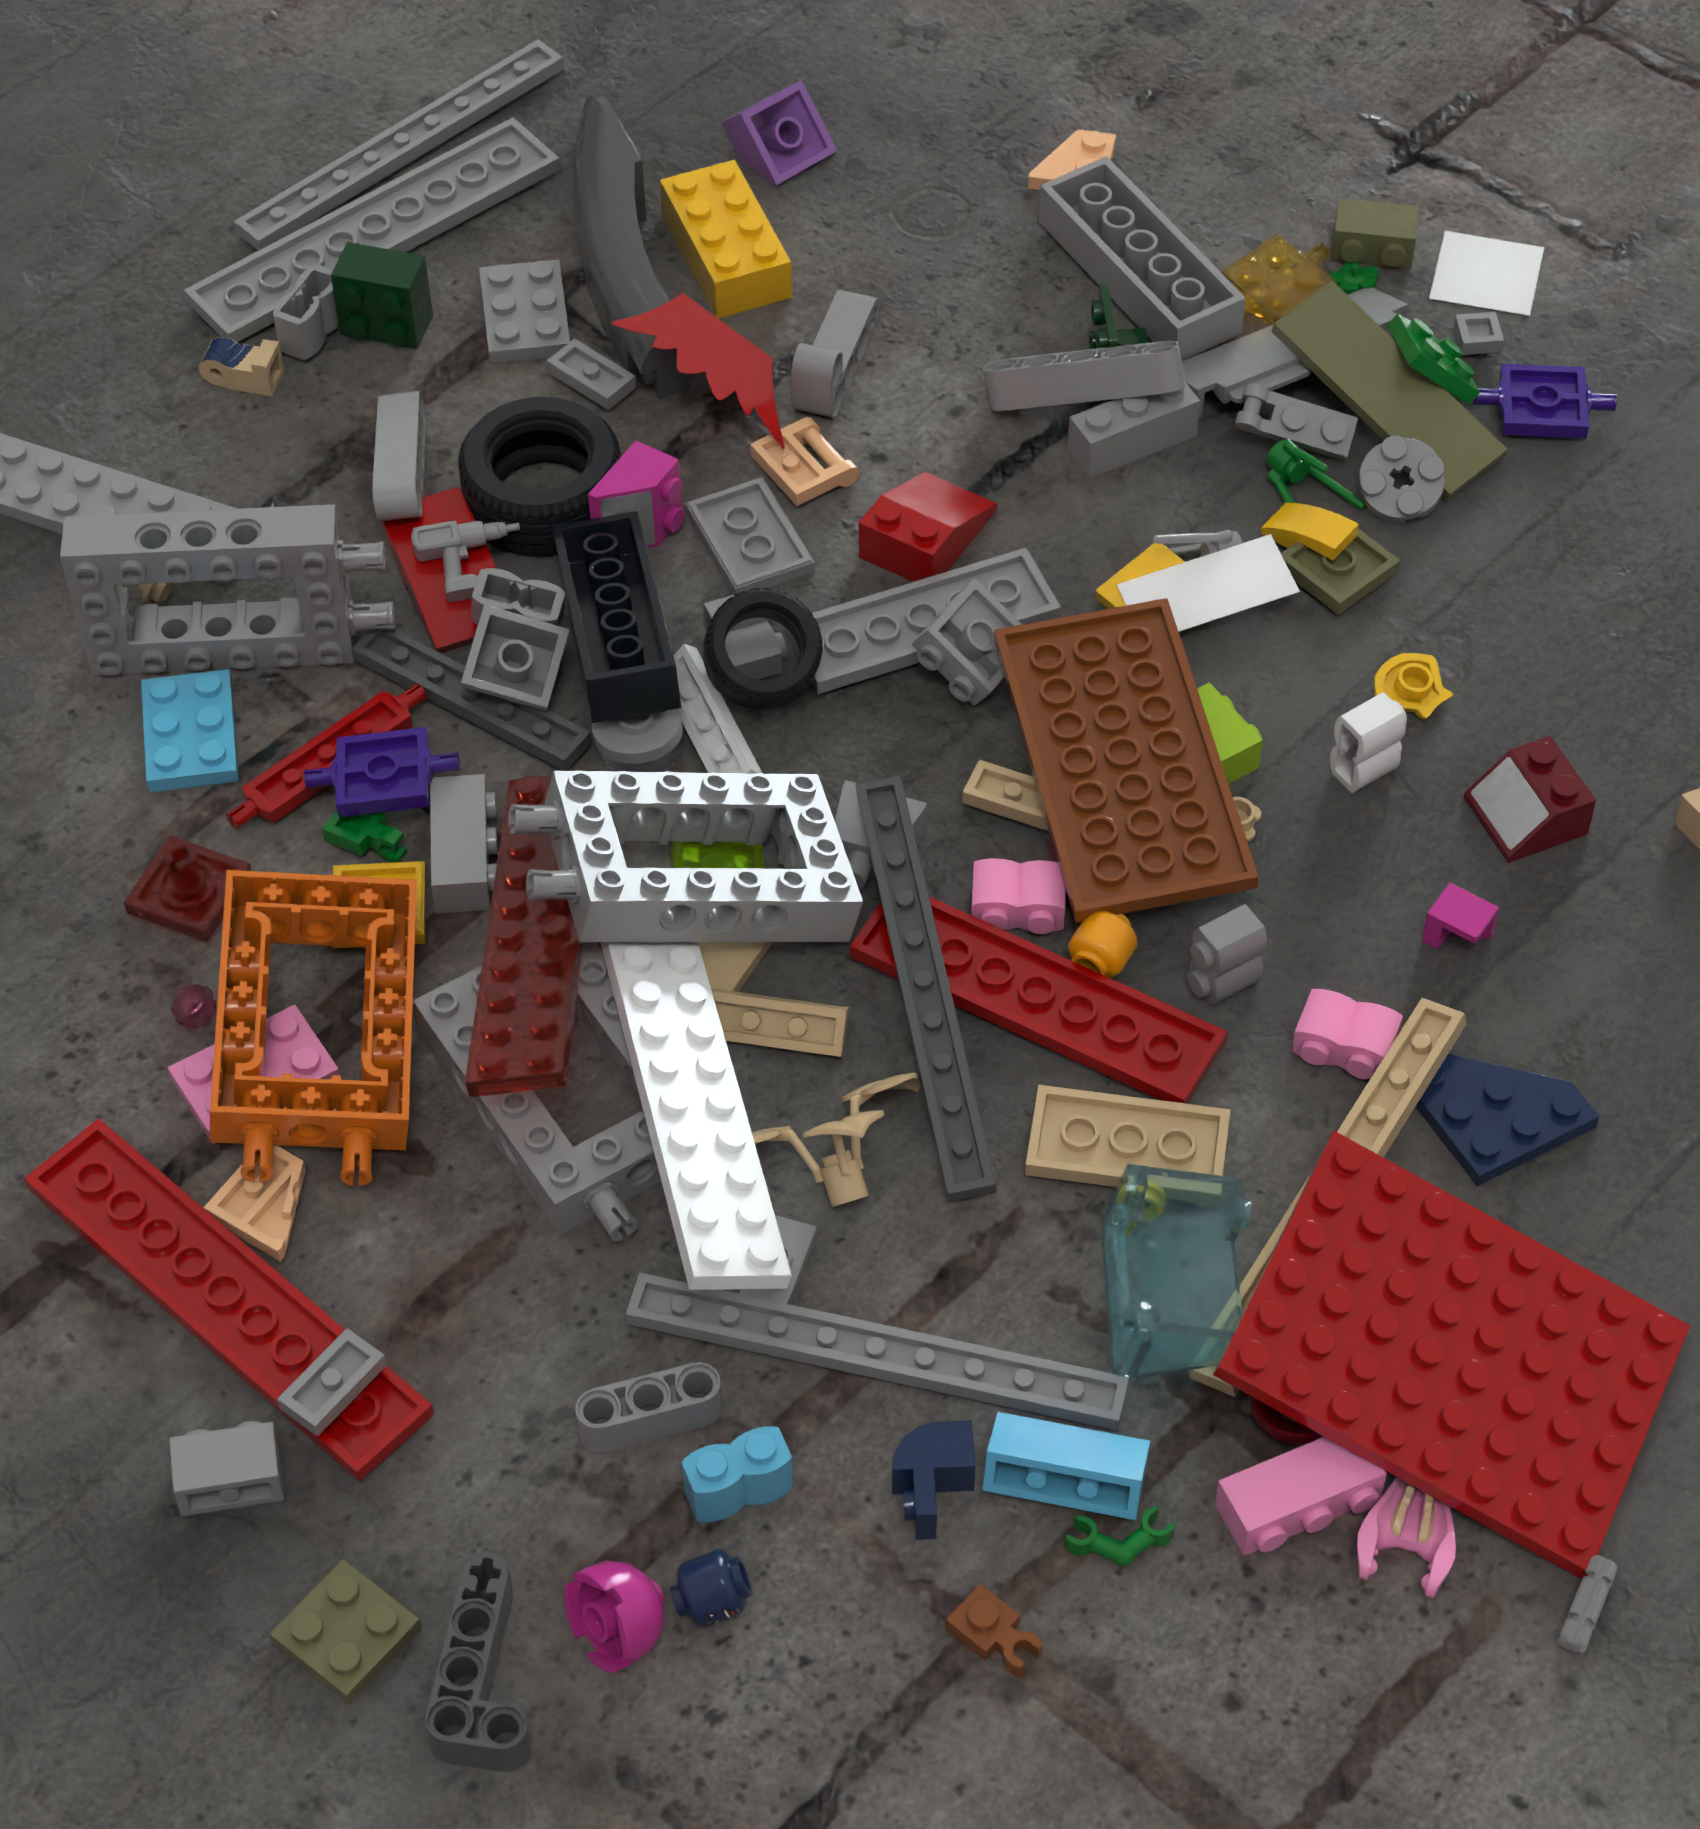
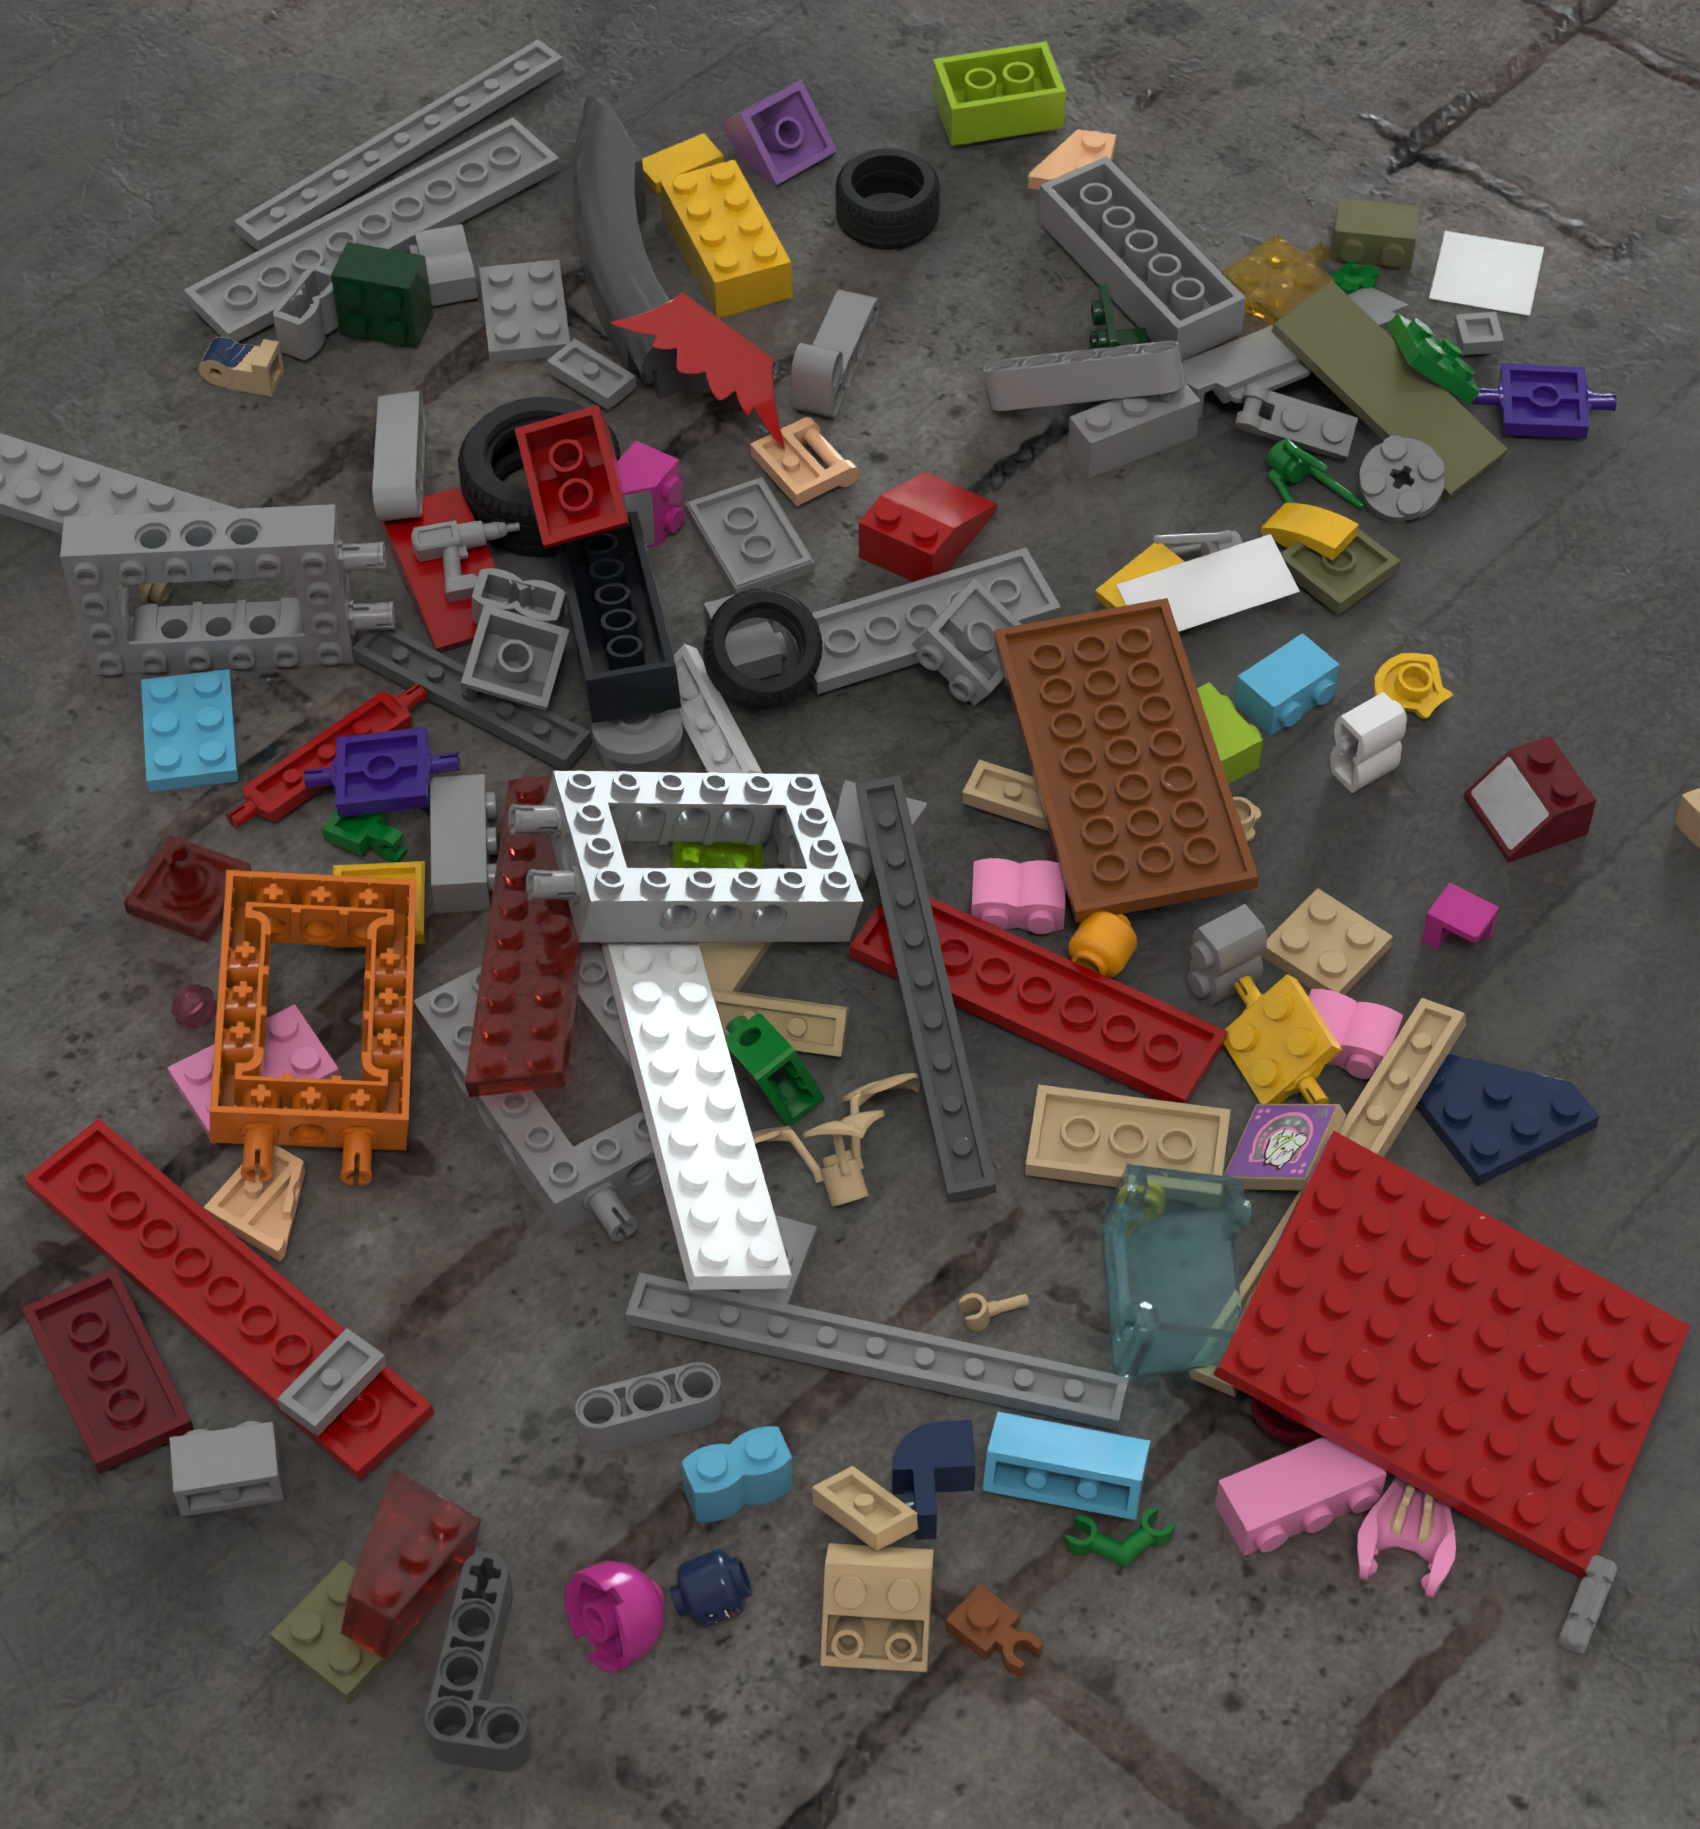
none -> dark red plate [22,1267,194,1474]
none -> clear red wedge [341,1469,481,1660]
none -> light grey brick [409,224,478,306]
none -> red slope [515,405,629,549]
none -> yellow tile [642,133,724,194]
none -> green torso [724,1014,825,1126]
none -> tan plate [812,1466,918,1551]
none -> tan slope [820,1543,934,1672]
none -> black tyre [835,148,940,249]
none -> lime brick [933,41,1066,146]
none -> tan hand [958,1293,1029,1332]
none -> tile [1222,1104,1346,1190]
none -> yellow plate [1224,974,1342,1104]
none -> medium azure brick [1234,633,1339,736]
none -> tan plate [1261,888,1393,995]

